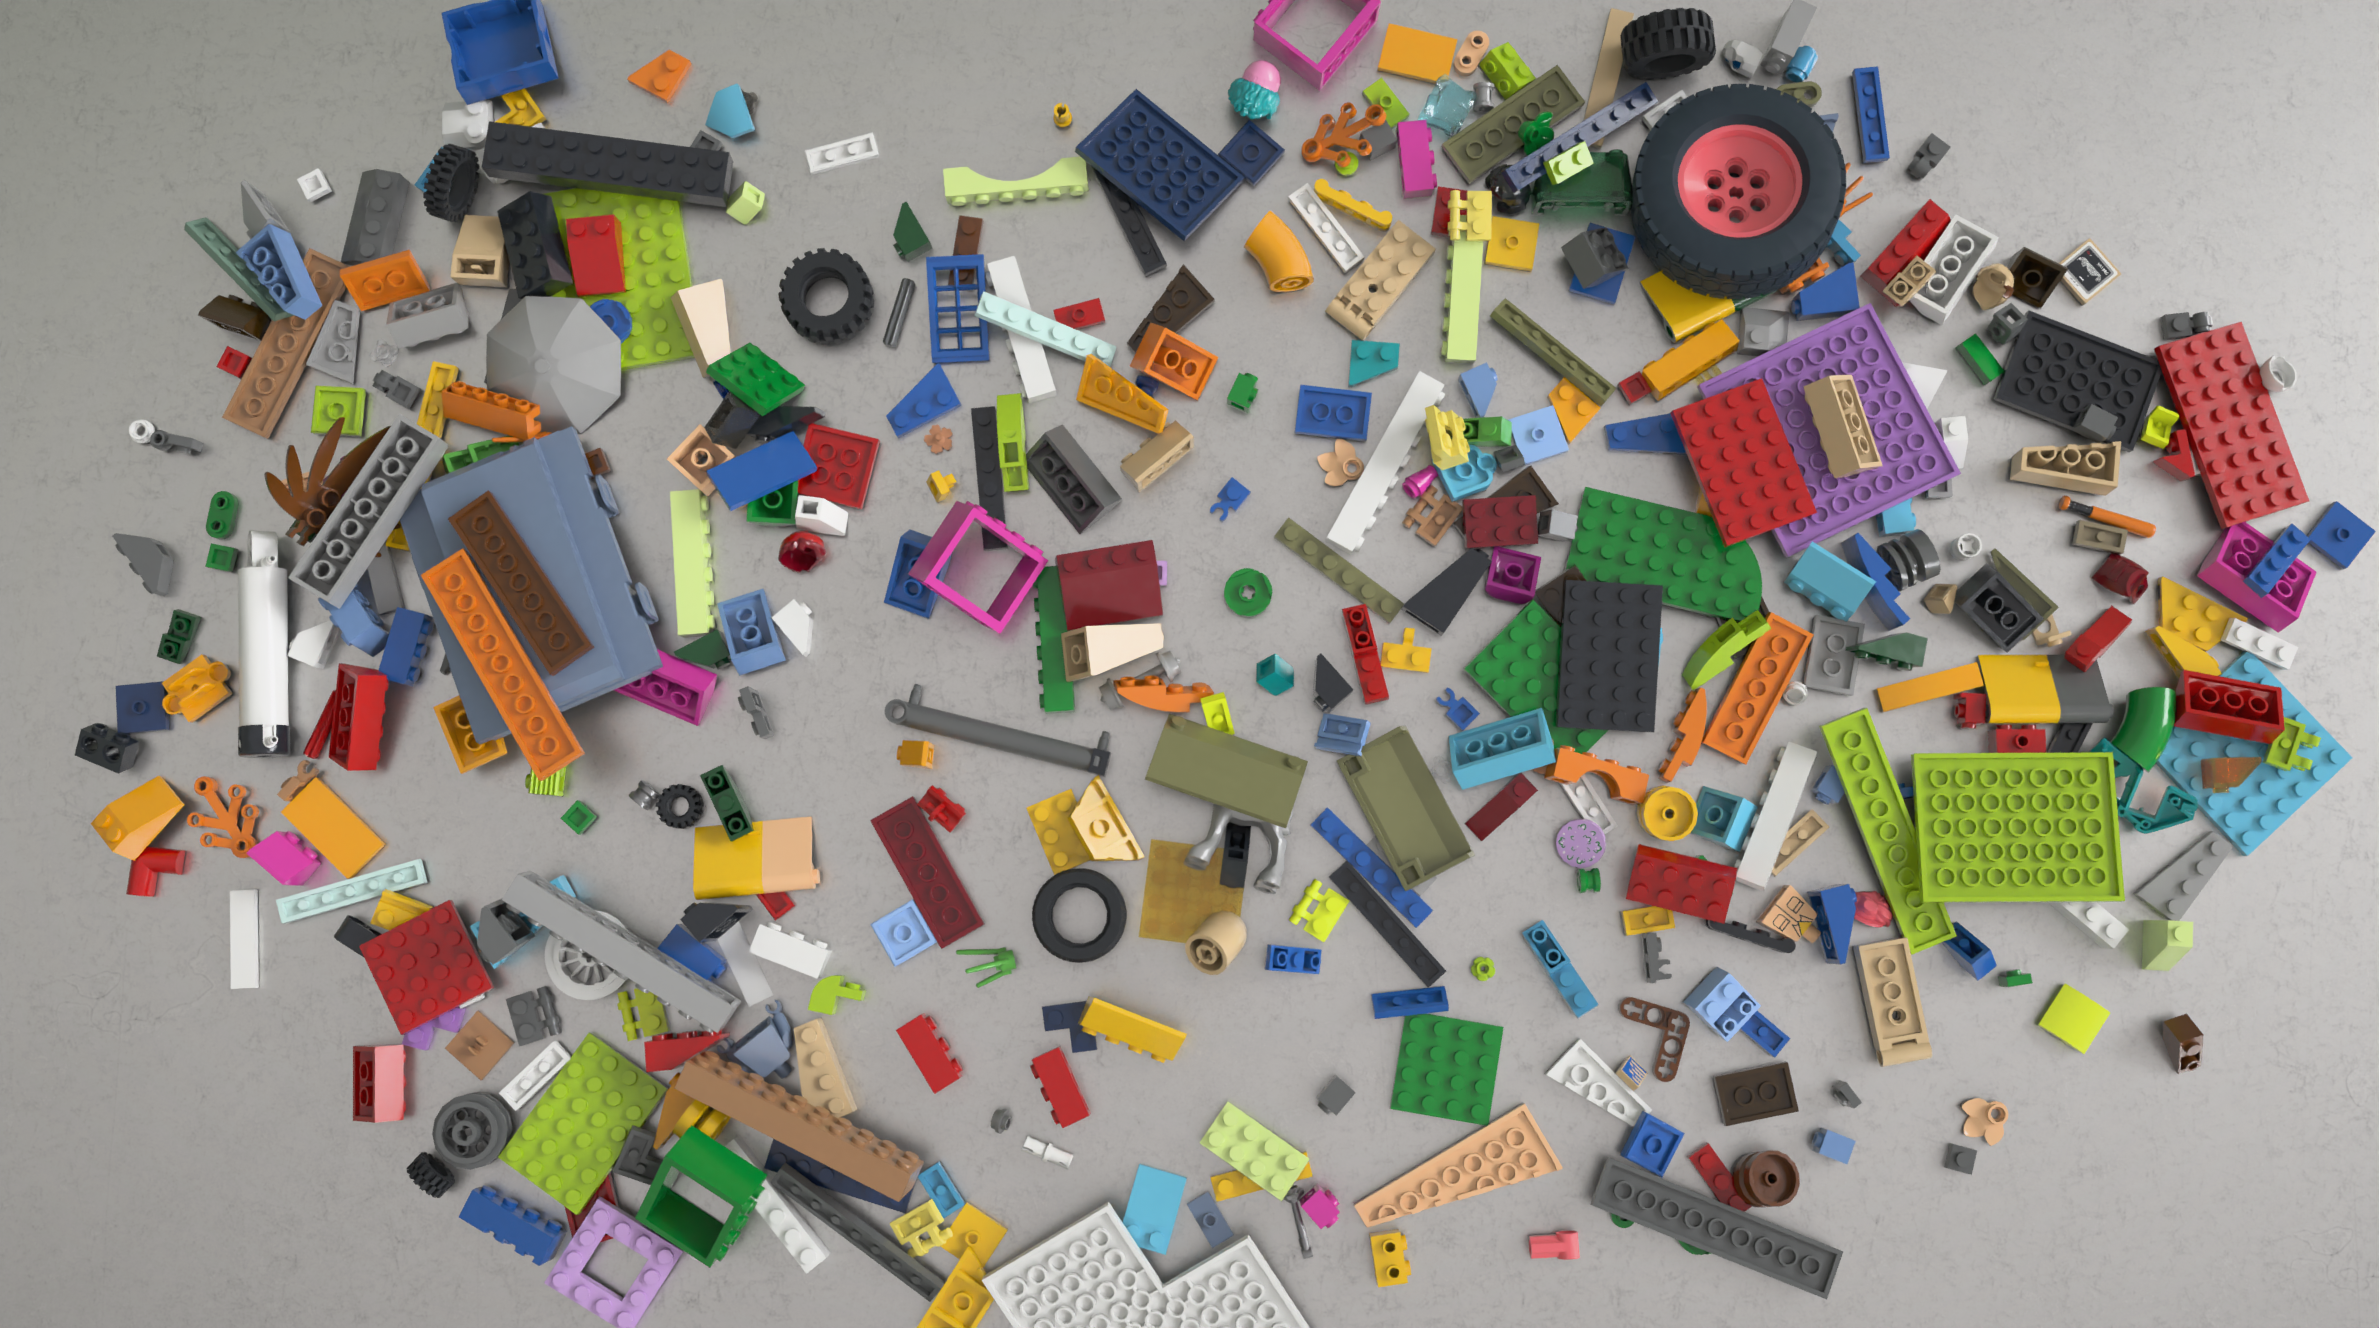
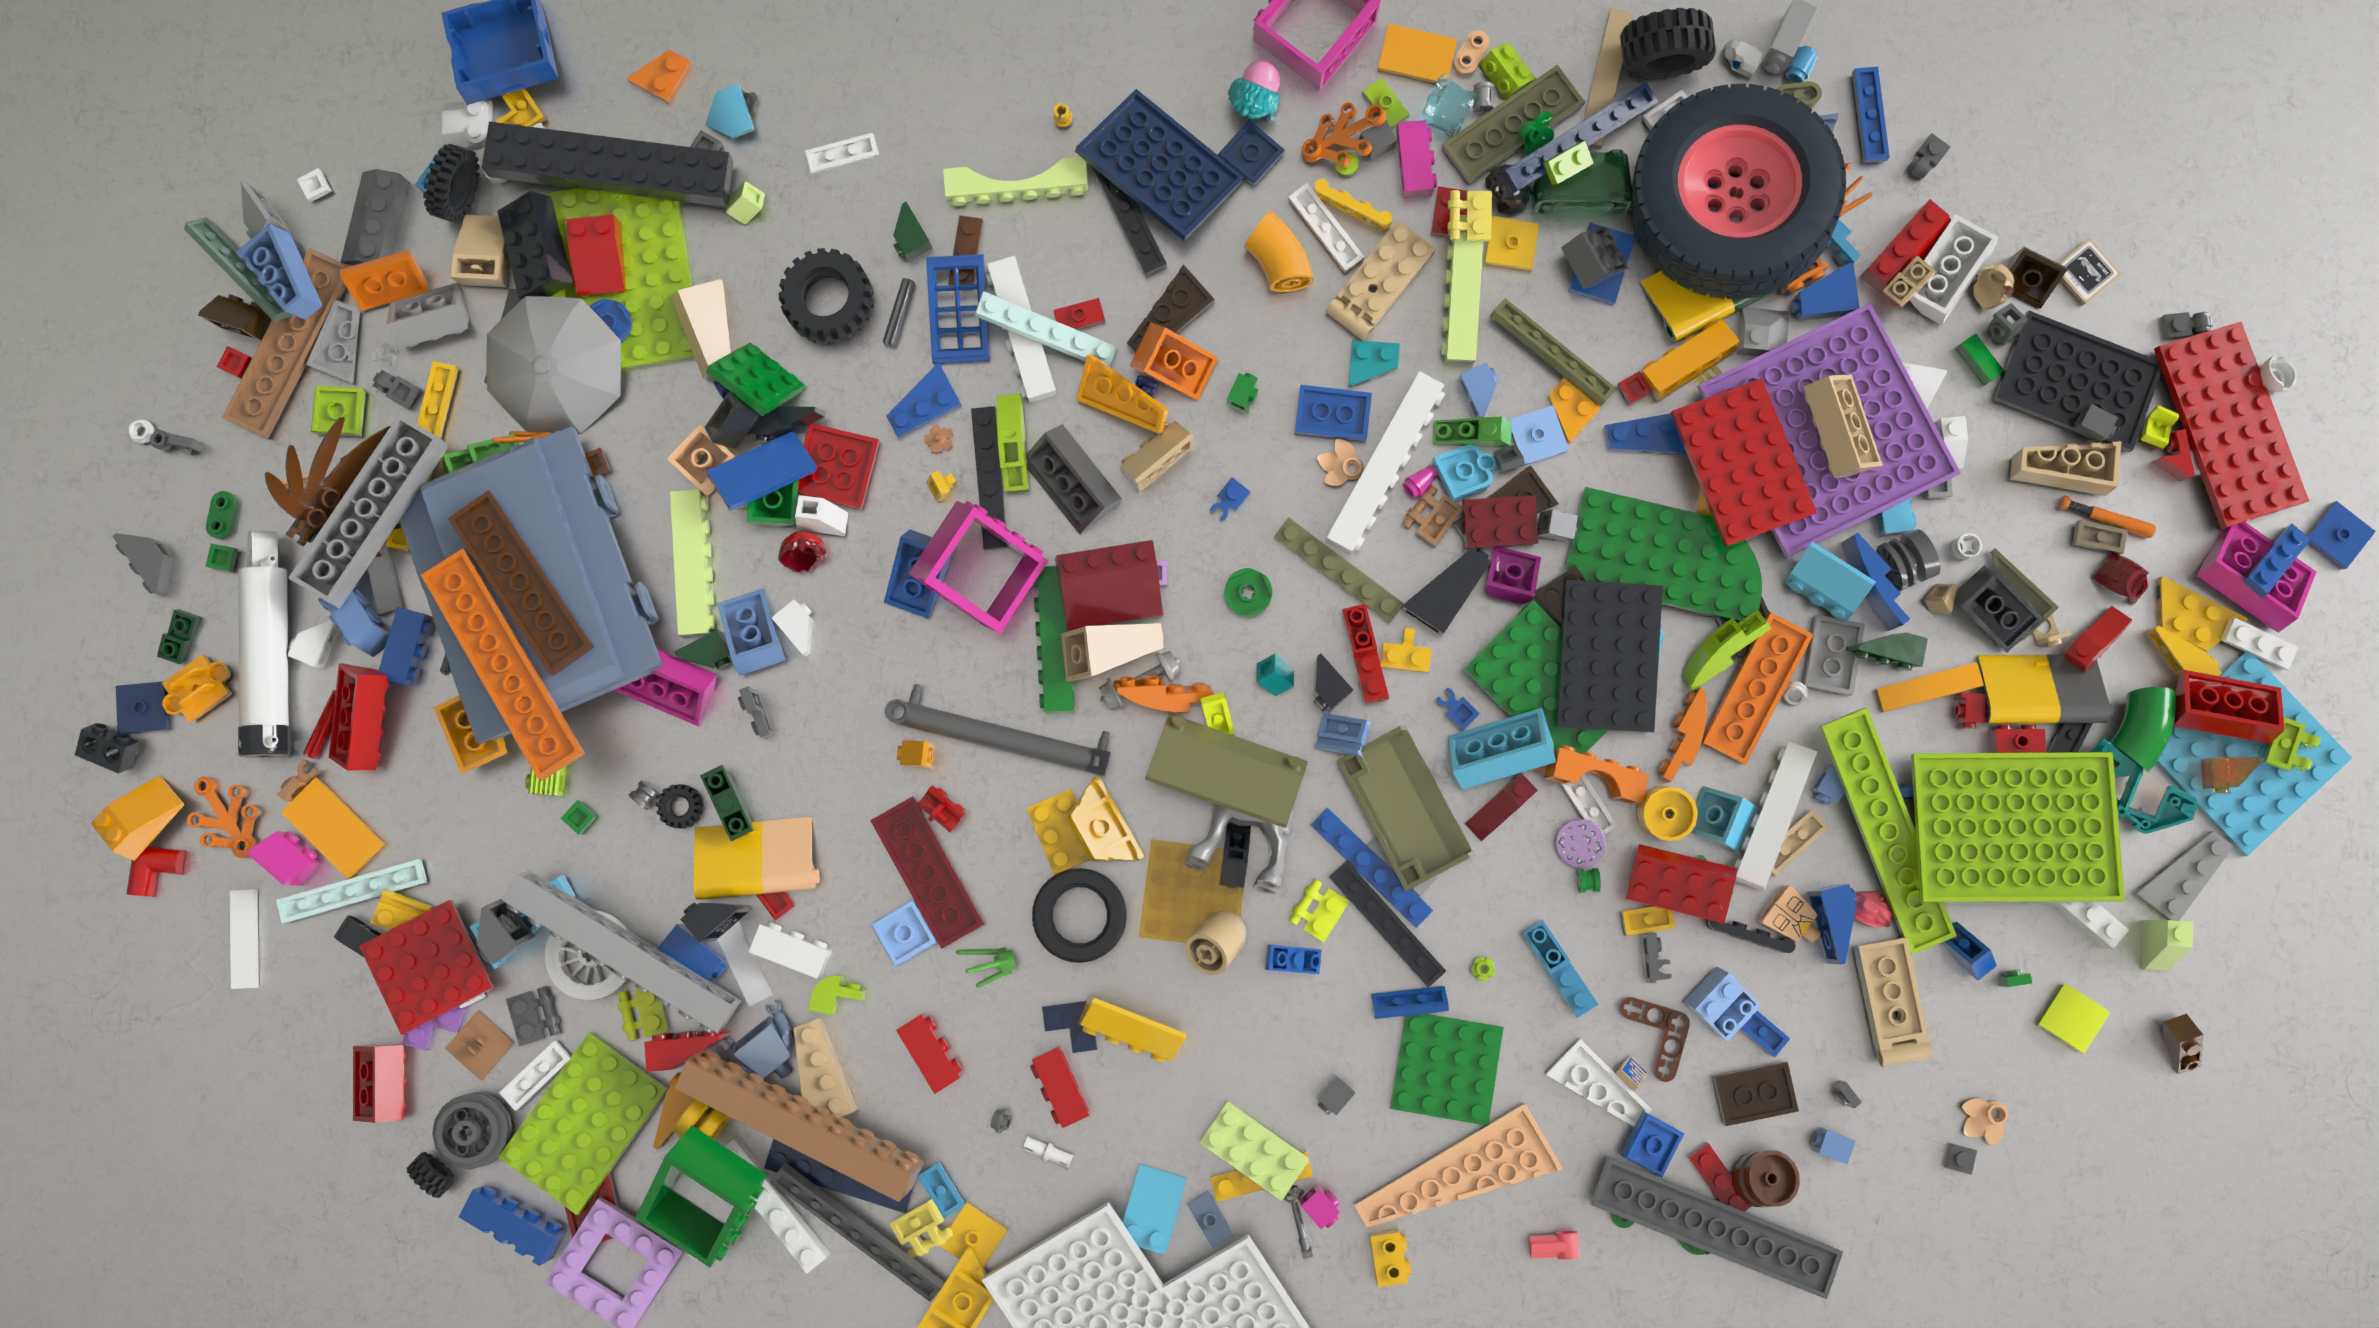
orange brick [441,381,541,440] -> none
dark grey plate [612,1125,663,1185] -> none
light yellow brick [1425,405,1470,470] -> none

